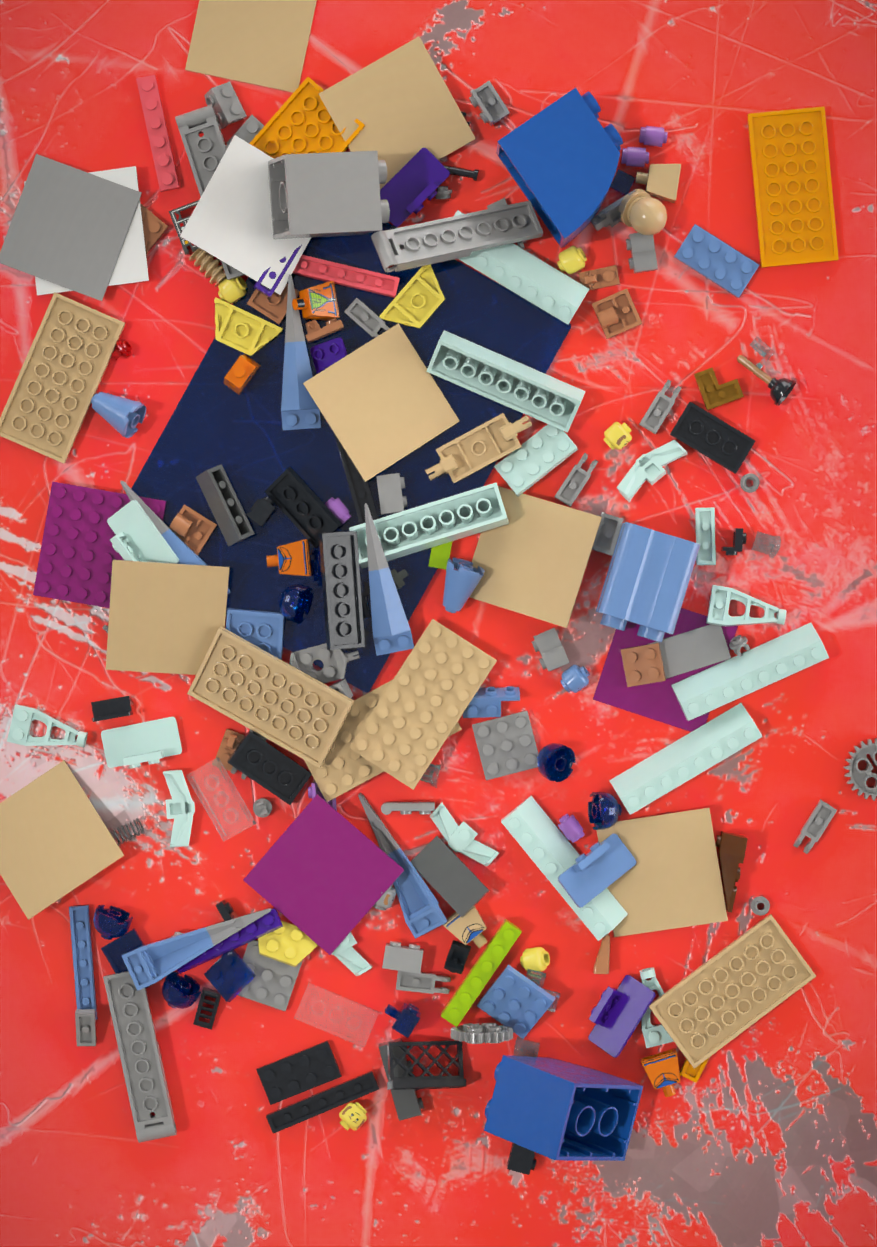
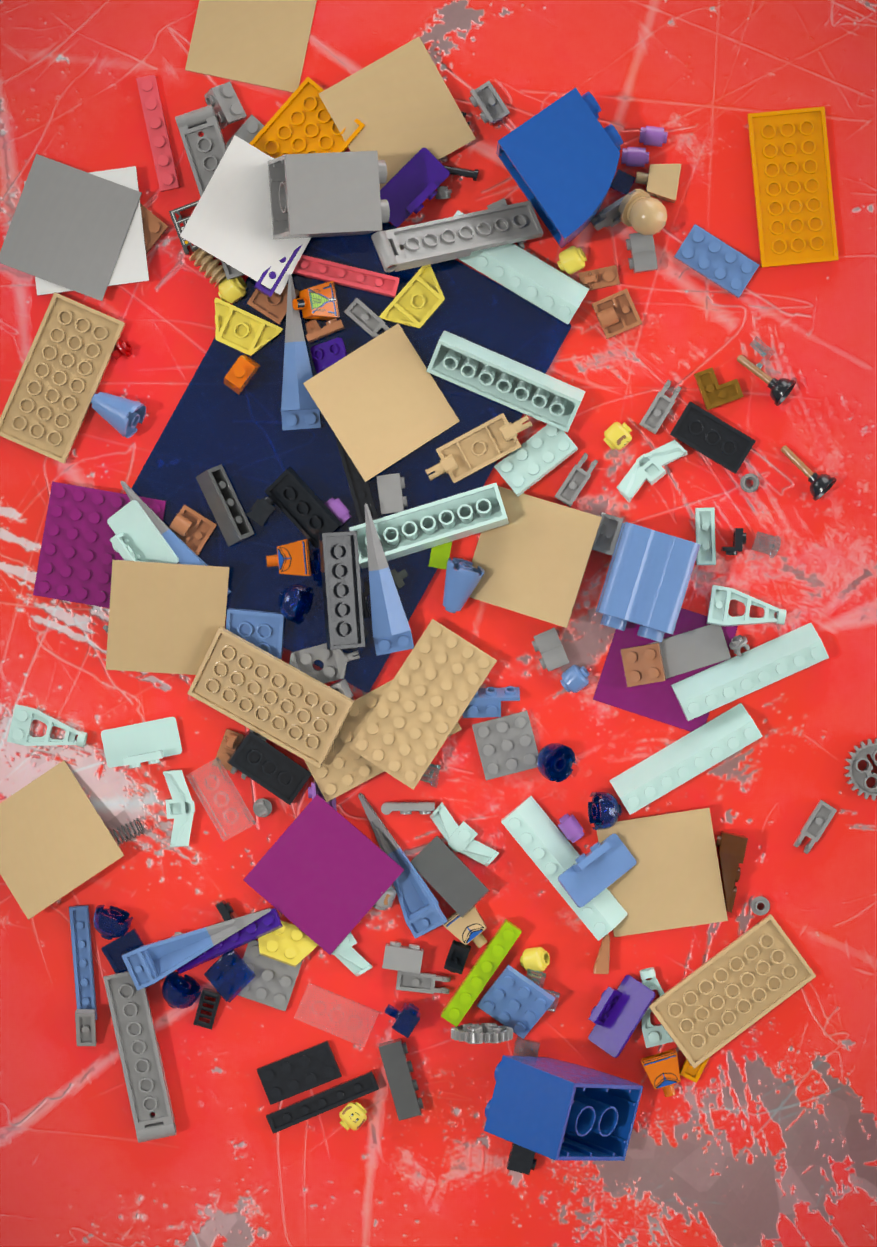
black panel [91,696,133,722] -> none
black fence [387,1041,466,1090] -> none
none -> piece [781,445,837,501]

